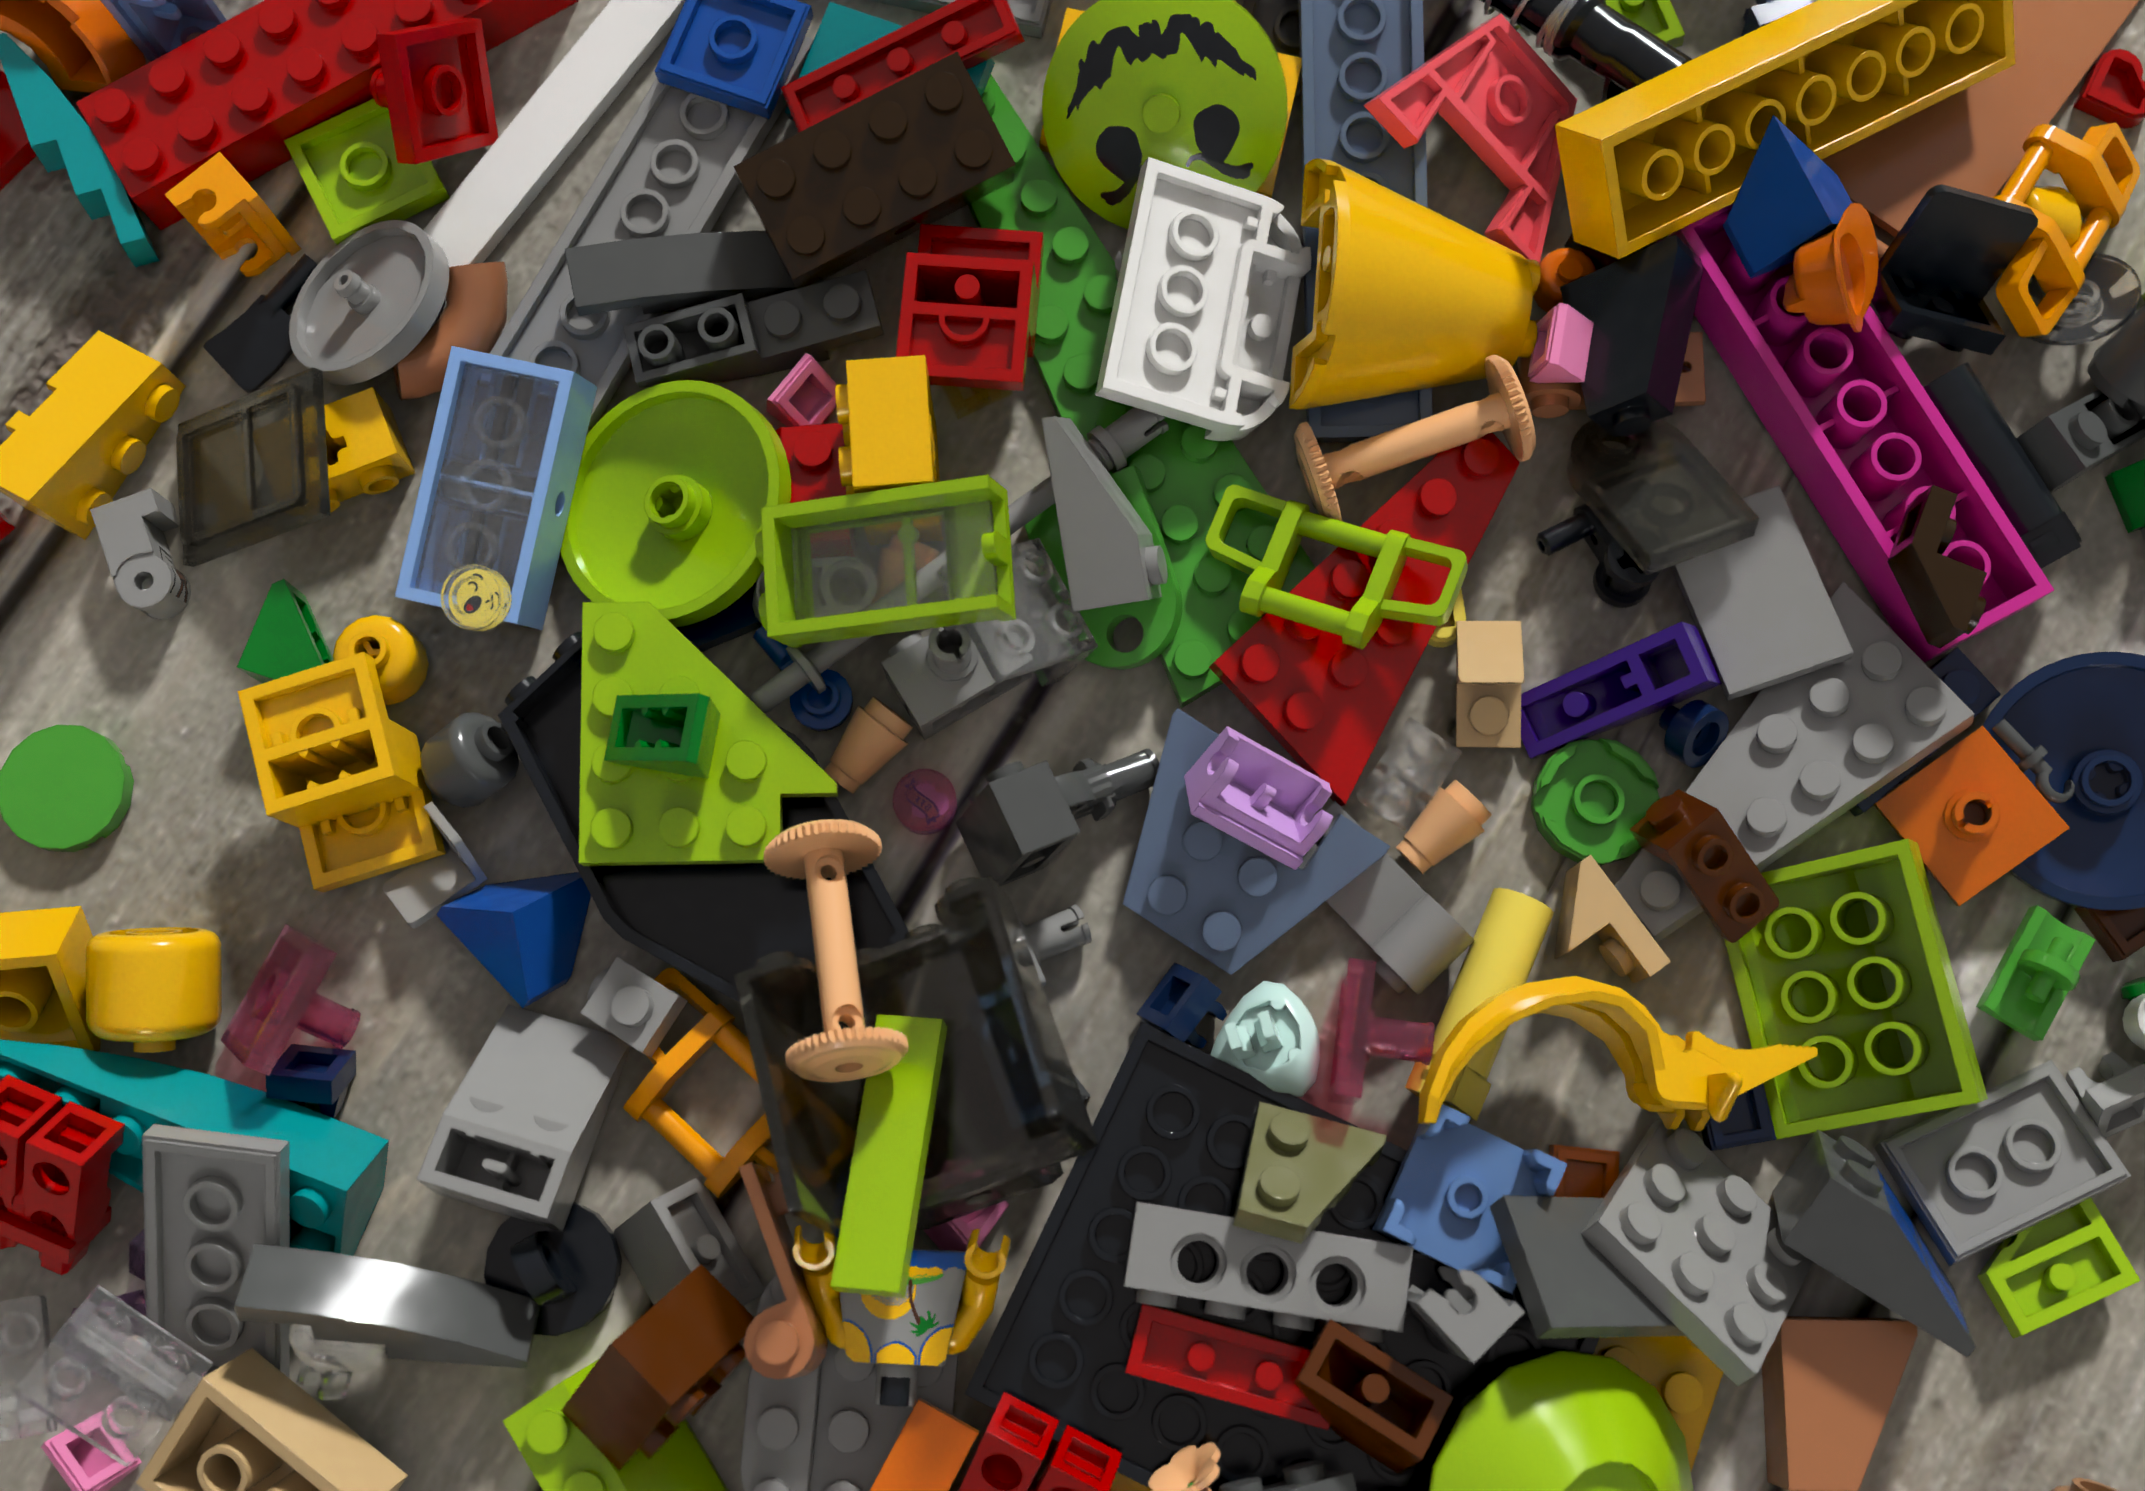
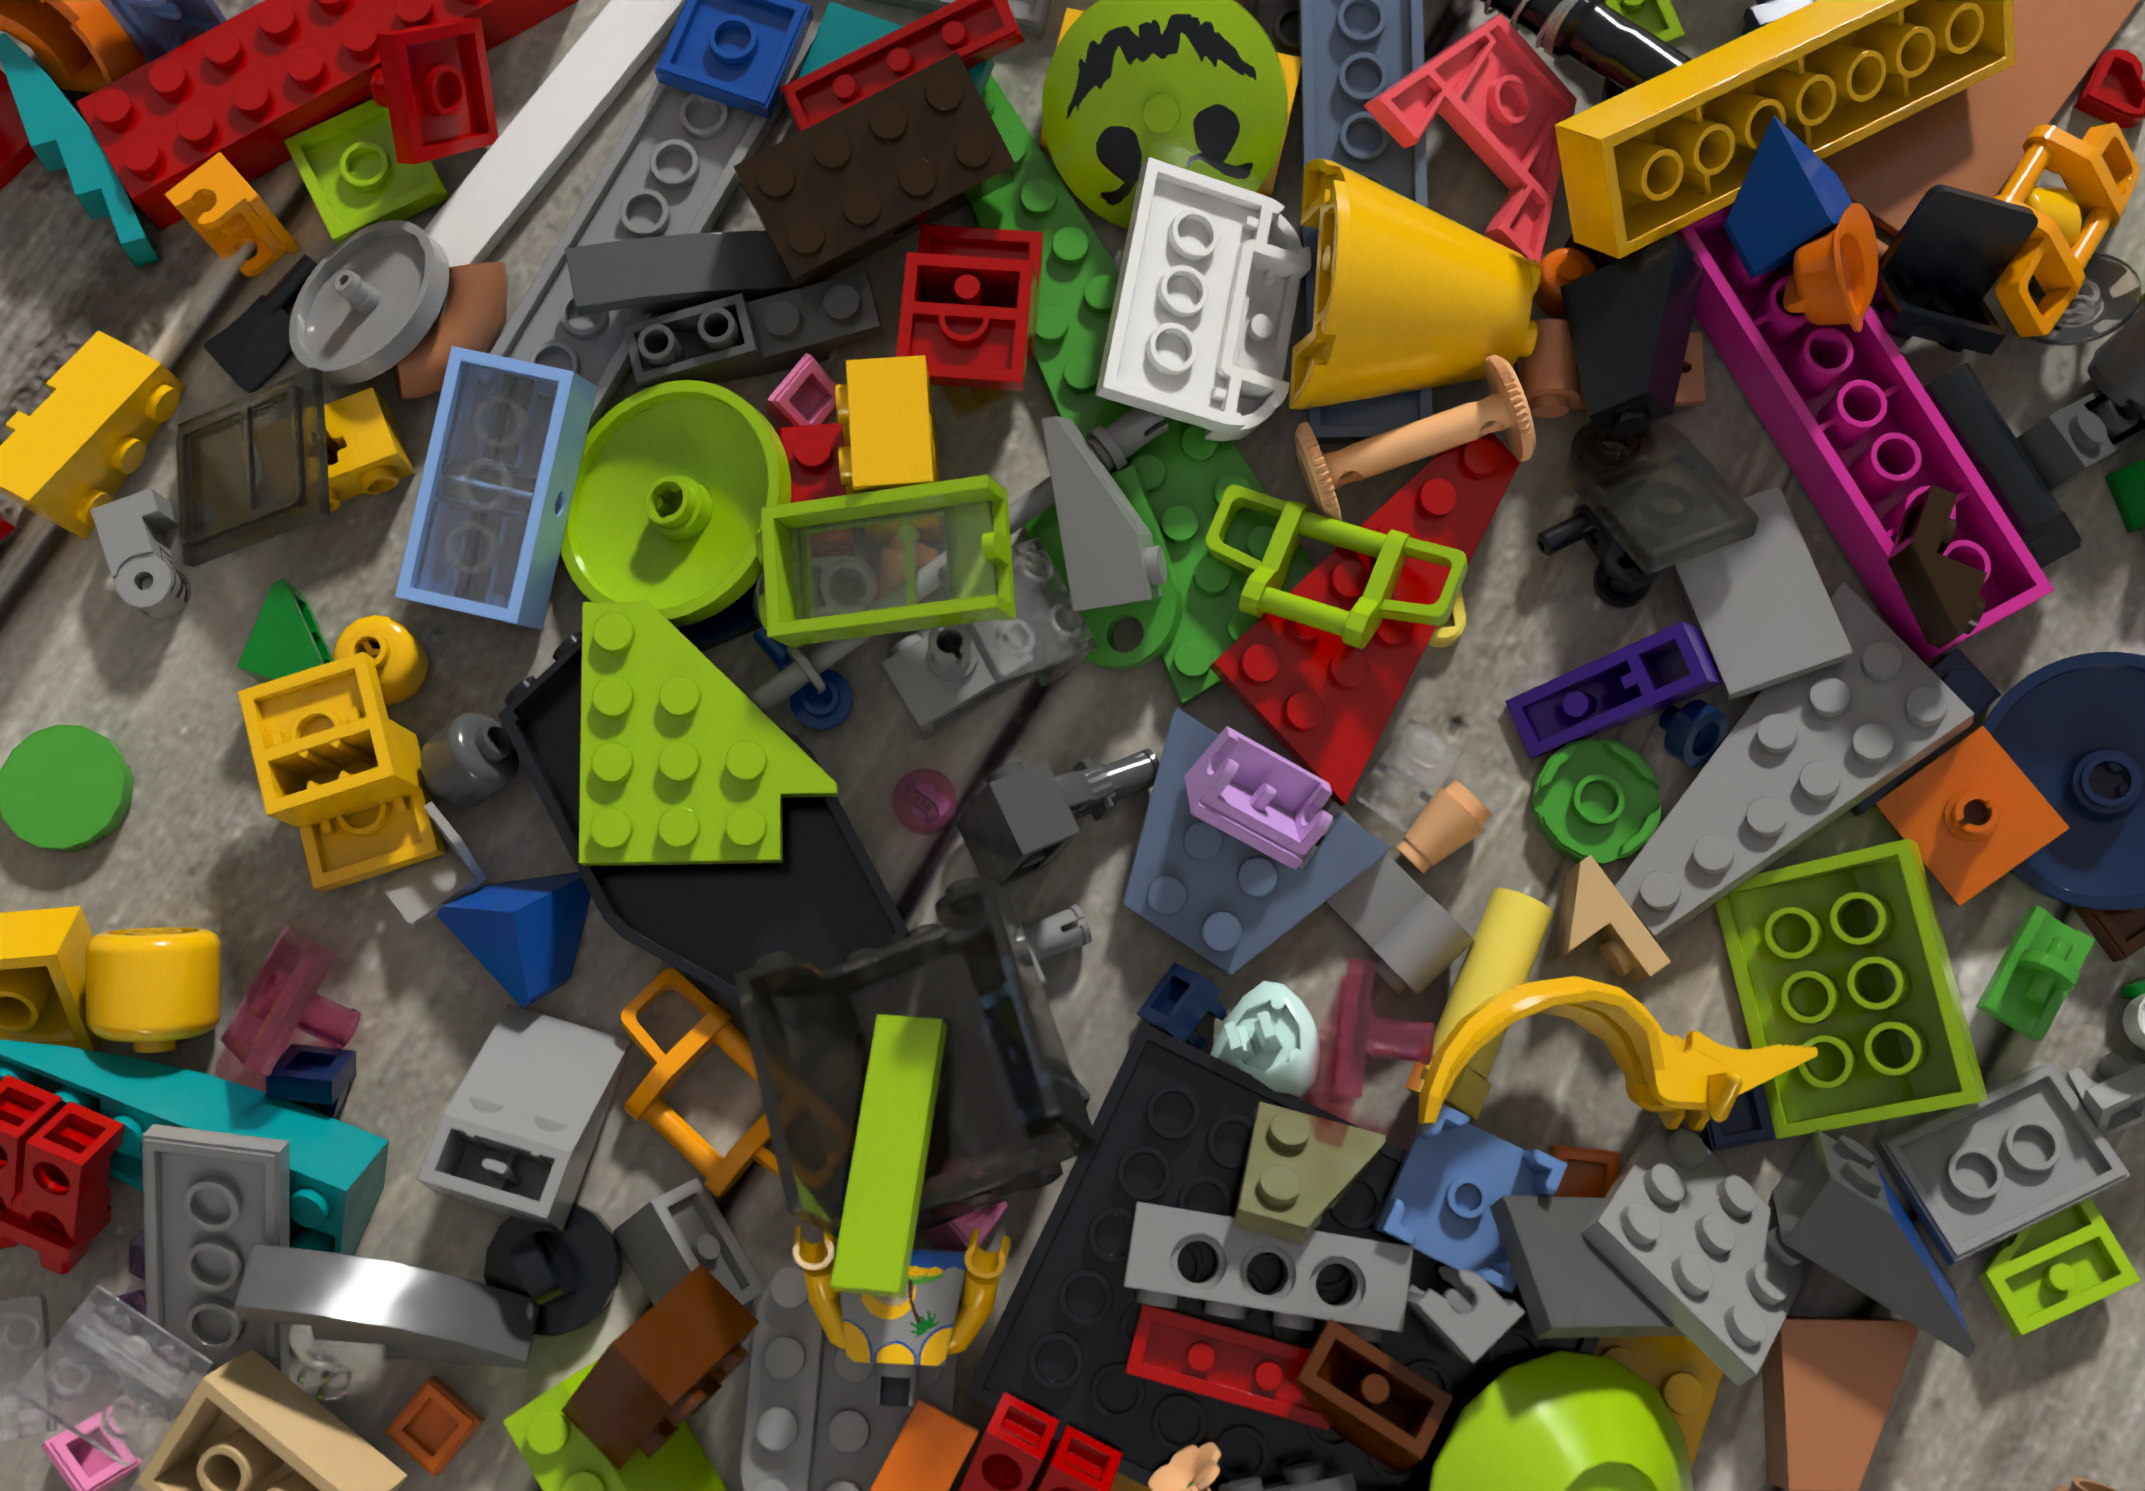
clear tile [440,564,512,631] -> none
light grey bracket [580,957,688,1057] -> none
green slope [604,693,721,779] -> none
nougat door [739,1162,828,1380] -> none
light nougat hose [763,819,909,1082] -> none
light nougat cone [824,696,913,794] -> none
tan slope [1455,621,1524,748] -> none
bright pink slope [1528,303,1594,383] -> none
reddish brown bracket [1629,789,1779,943] -> none
dark grey hand [1992,718,2075,803] -> none
none -> orange tile [384,1376,486,1476]

